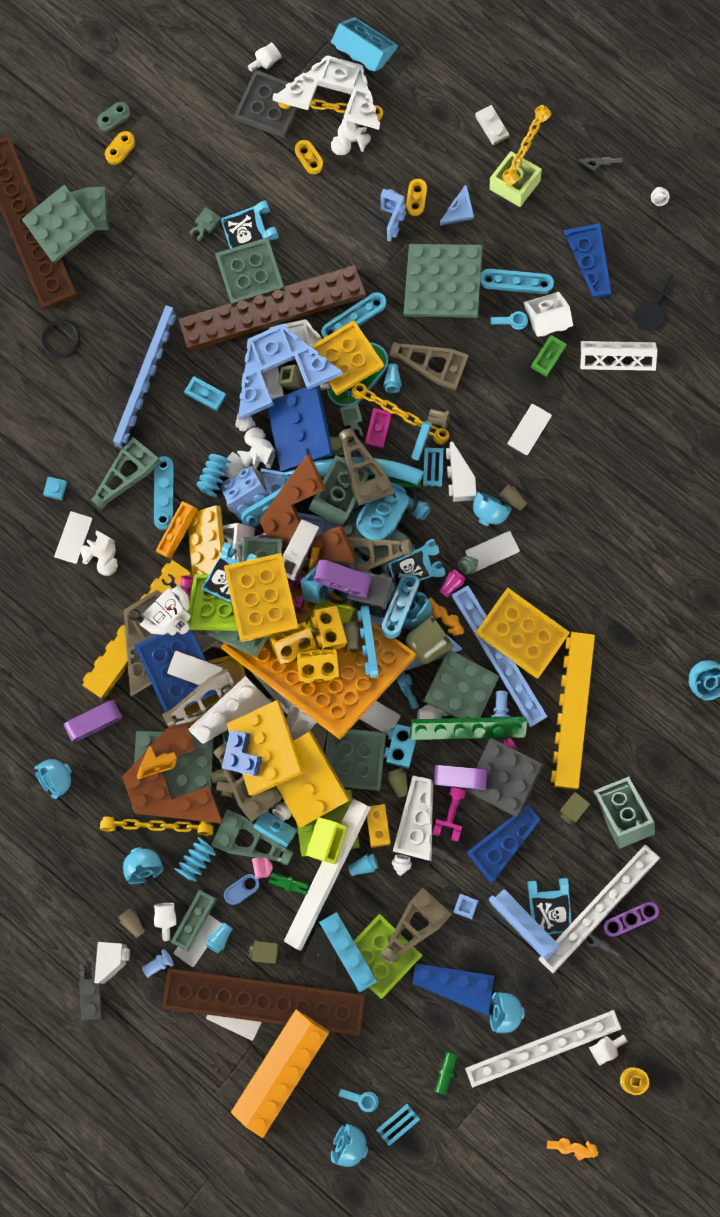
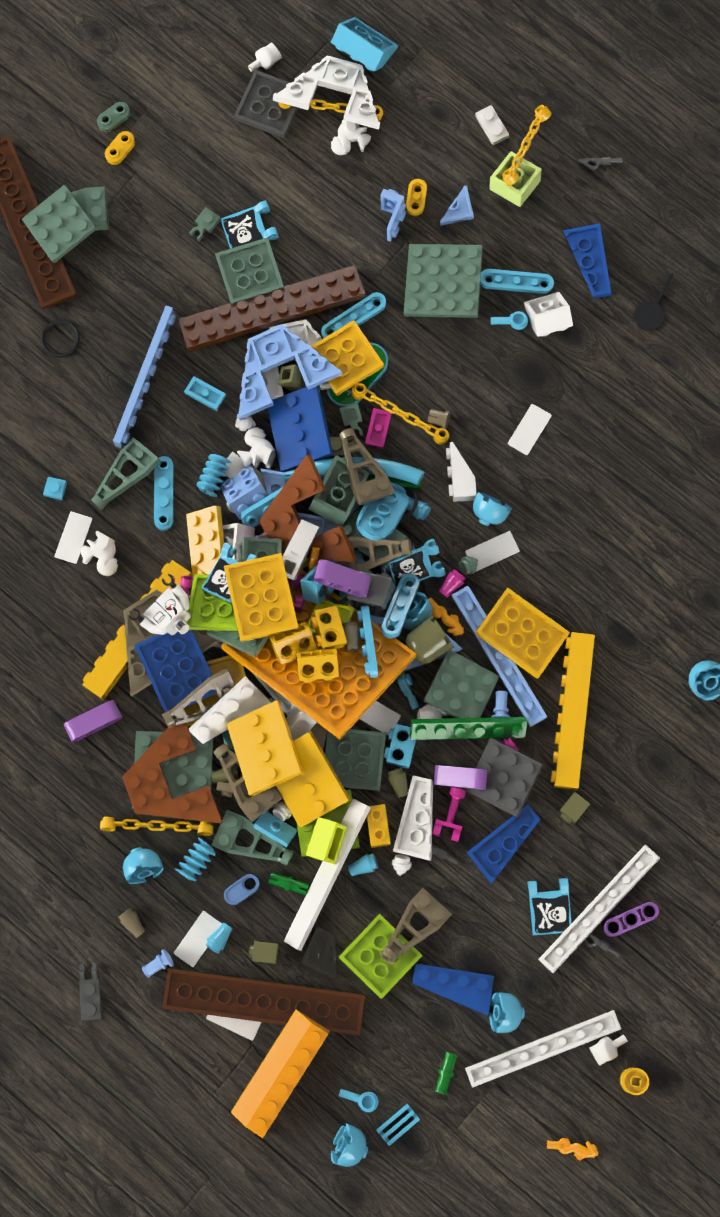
medium azure cylinder [35,759,72,799] -> none
white slope [94,942,130,984] -> none
light orange slope [137,746,177,779] -> none
white piece [154,903,177,941] -> none
light orange tile [156,501,198,559] -> none
white sticker [167,651,223,690] -> none
sand green tile [171,890,217,952] -> none
plate [222,730,262,777] -> none
bright pink plate [252,857,273,879] -> none
yellow plate [295,140,323,174] -> none
medium azure plate [319,912,377,993] -> none
medium azure cone [383,364,402,393] -> none
dark tan plate [389,342,469,391] -> none
medium azure tile [411,421,432,461] -> none
medium azure tile [423,448,444,487] -> none
light blue tile [453,894,479,919] -> none
light blue fence [489,889,560,961] -> none
dark tan cone [499,484,527,511] -> none
bright green plate [531,335,567,377] -> none
white fence [580,341,657,371] -> none
sand green slope [593,777,655,849] -> none
white plate [651,187,669,206] -> none

